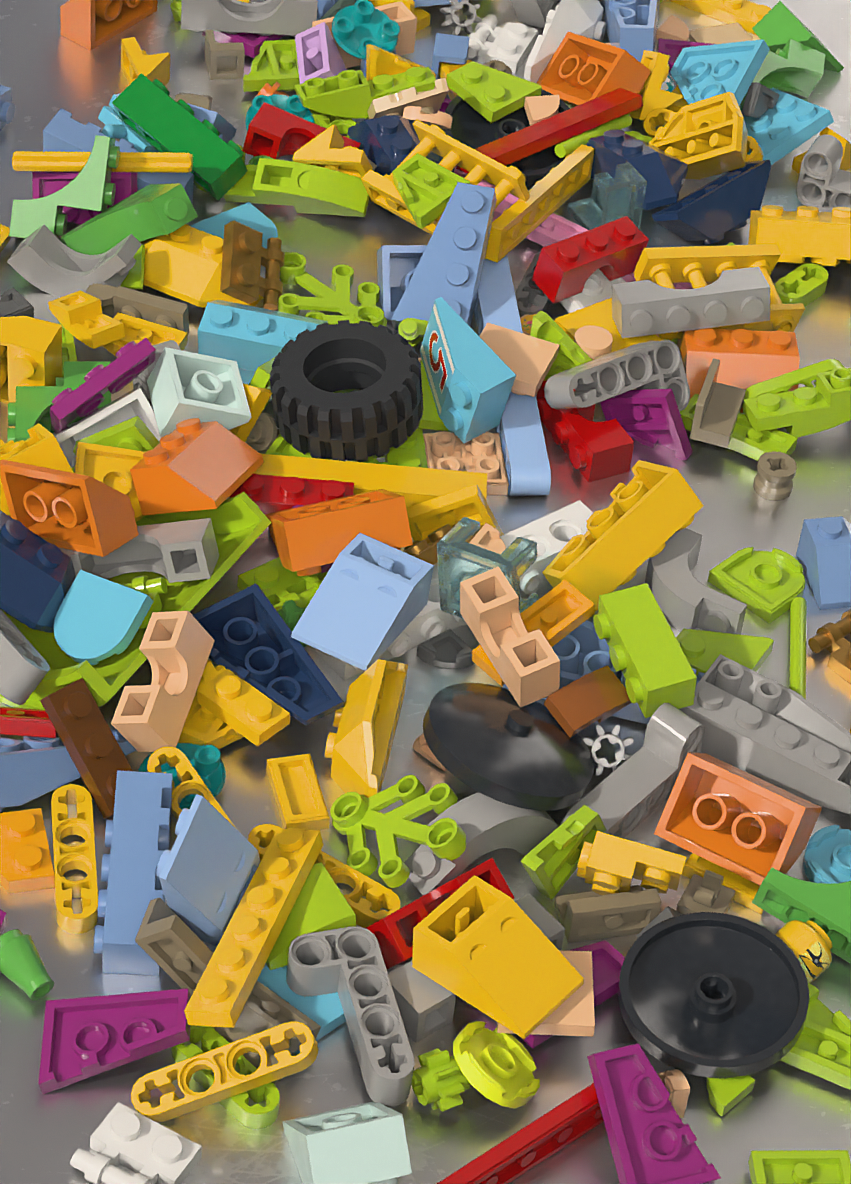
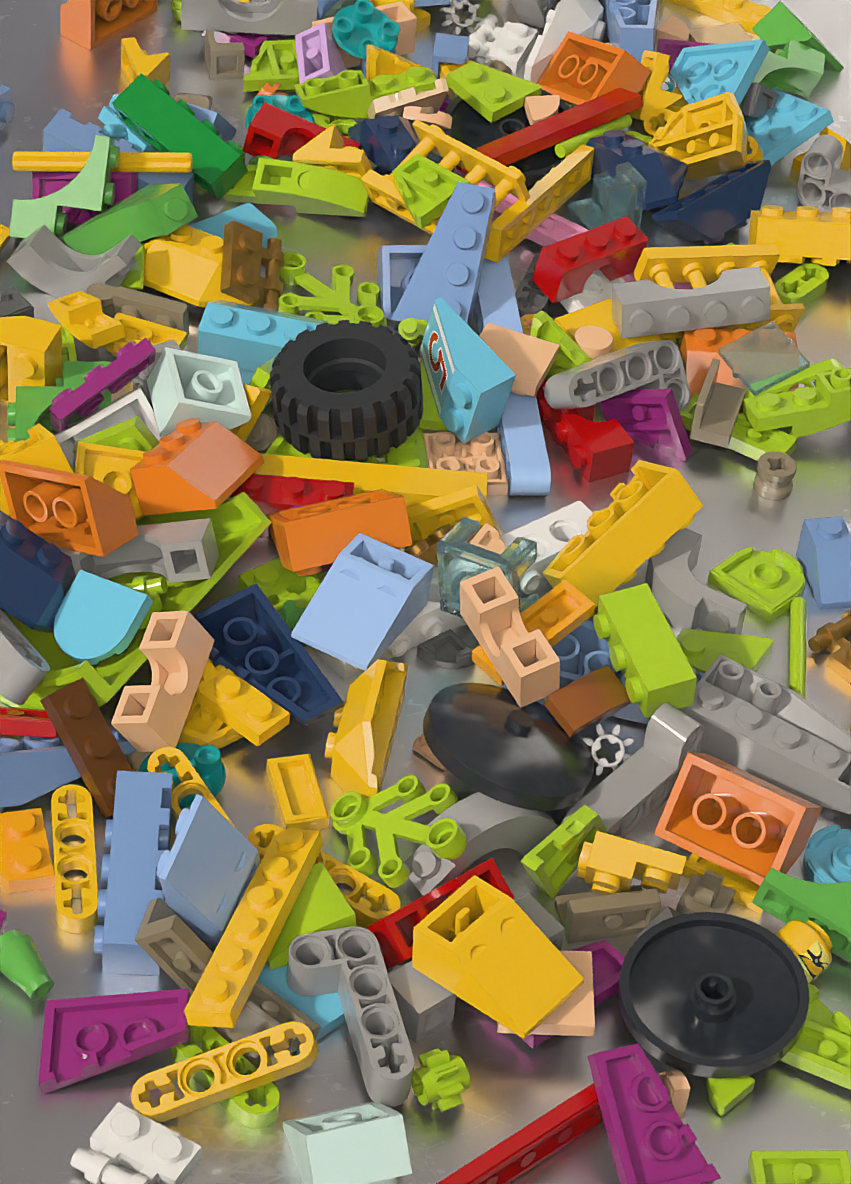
neon yellow tile [453,1021,540,1108] -> none
none -> clear light blue piece [718,321,810,396]

